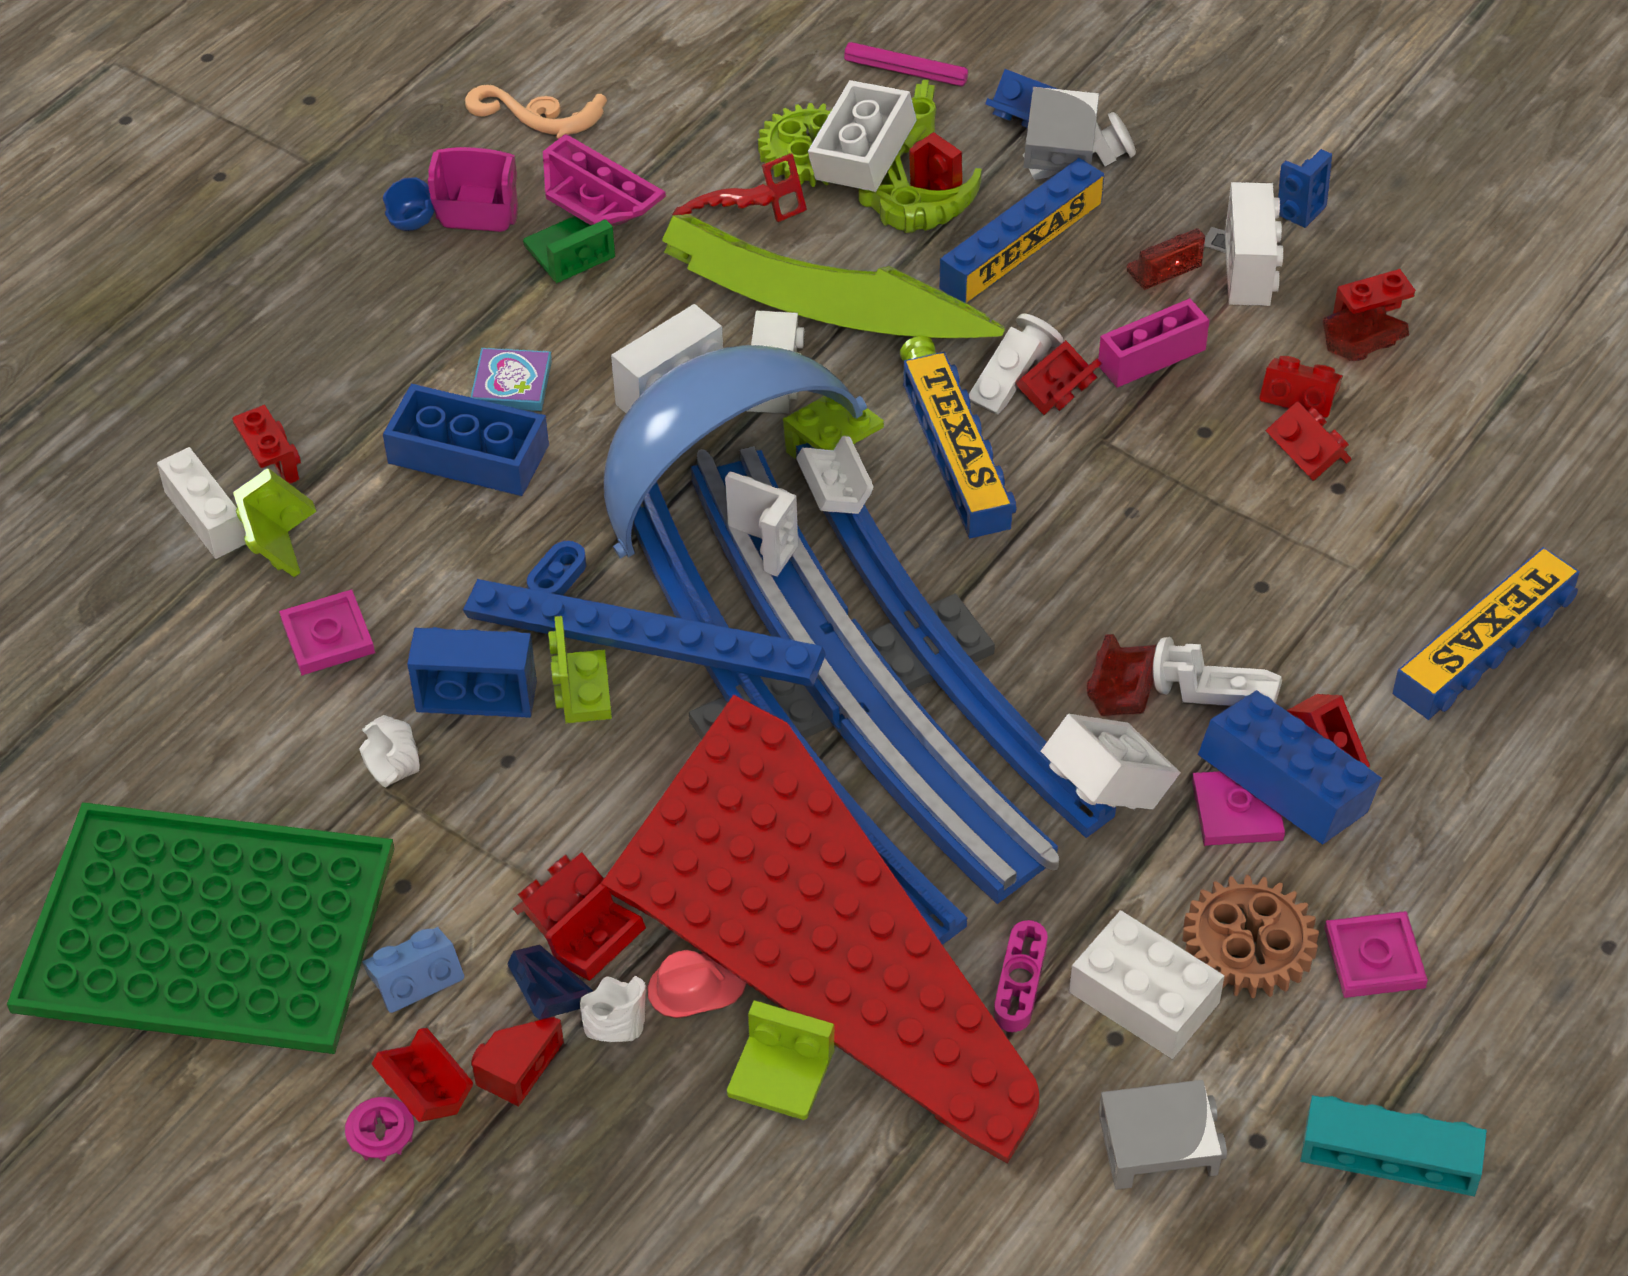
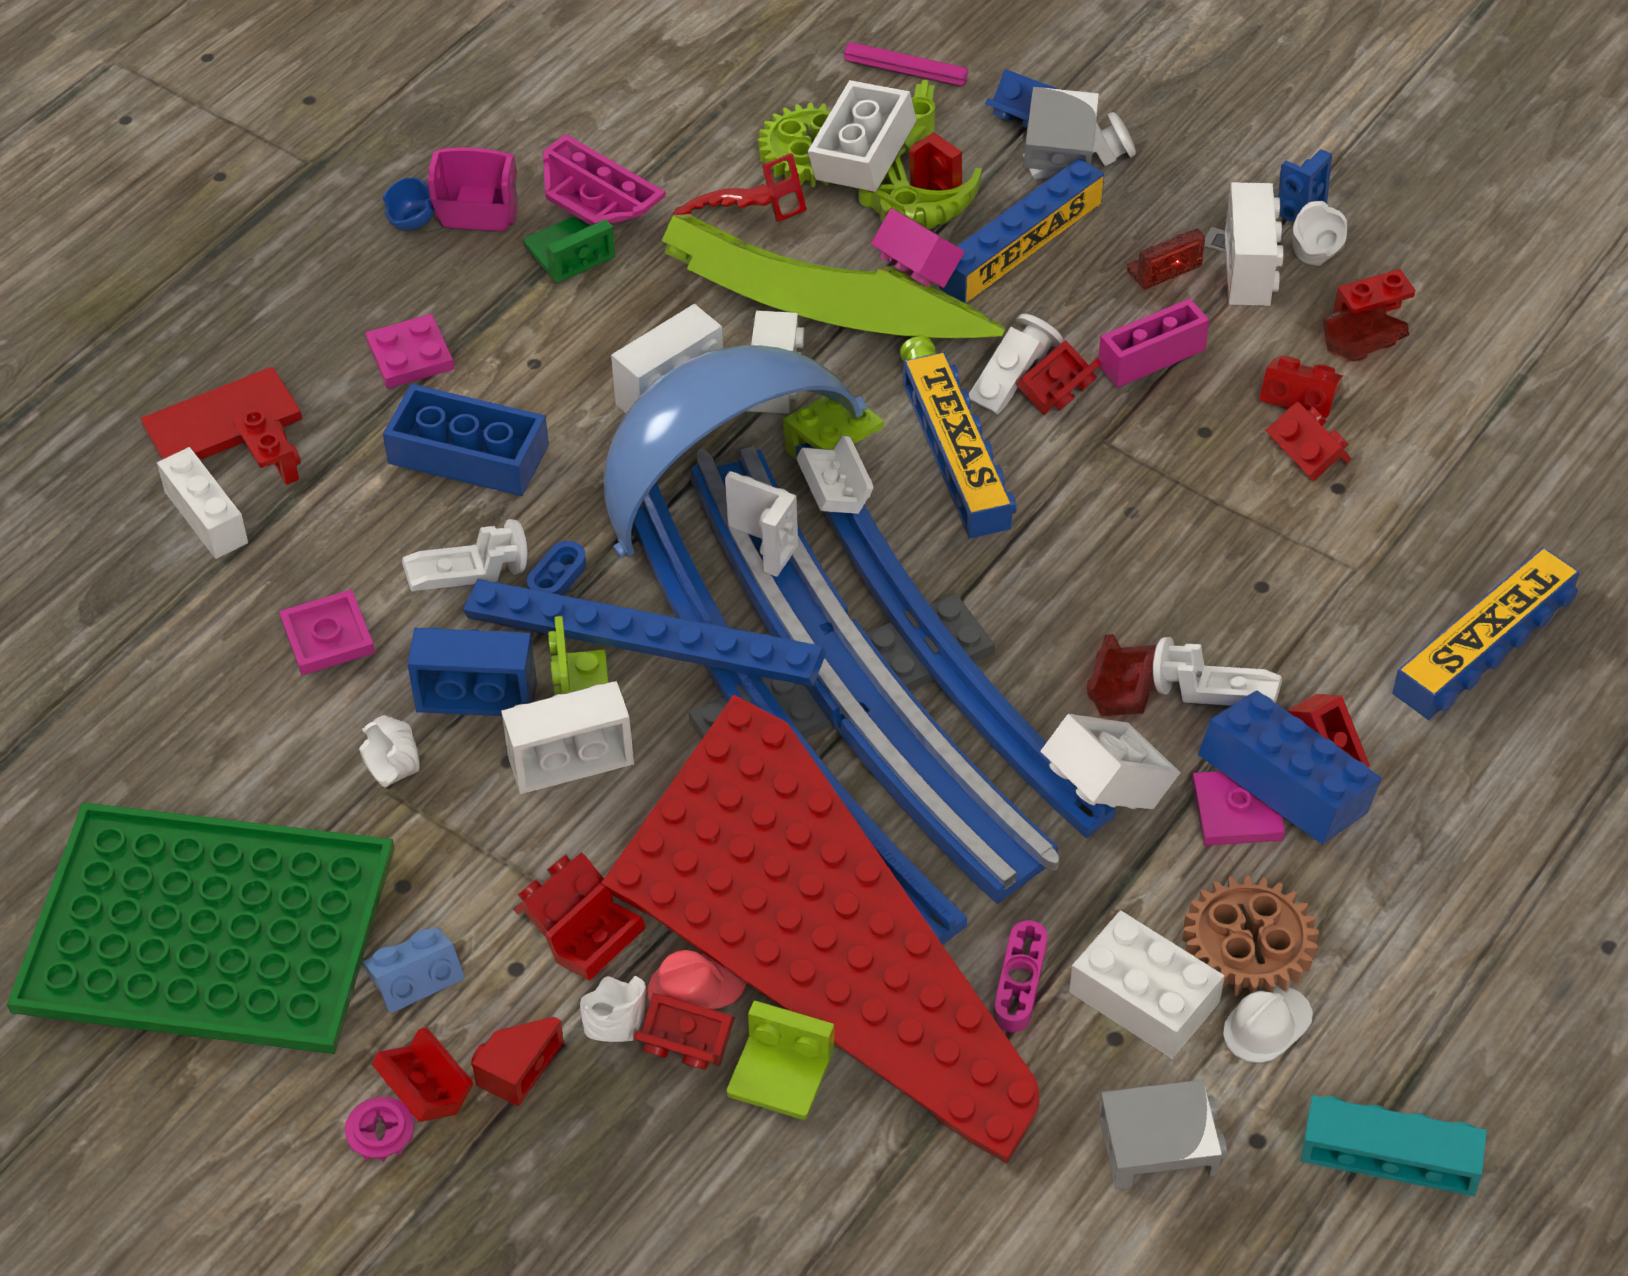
lime bracket [233,468,316,577] -> none
light nougat plant [465,85,607,139] -> none
tile [470,348,552,411] -> none
dark blue wing [507,945,593,1020] -> none
dark pink plate [1324,911,1428,998] -> none
none -> red tile [140,366,302,460]
none -> dark pink plate [365,314,454,389]
none -> white piece [402,519,528,591]
none -> white brick [501,681,634,794]
none -> red bracket [633,992,735,1070]
none -> dark pink brick [871,208,965,288]
none -> white piece [1223,985,1313,1063]
none -> white hair [1292,201,1347,266]

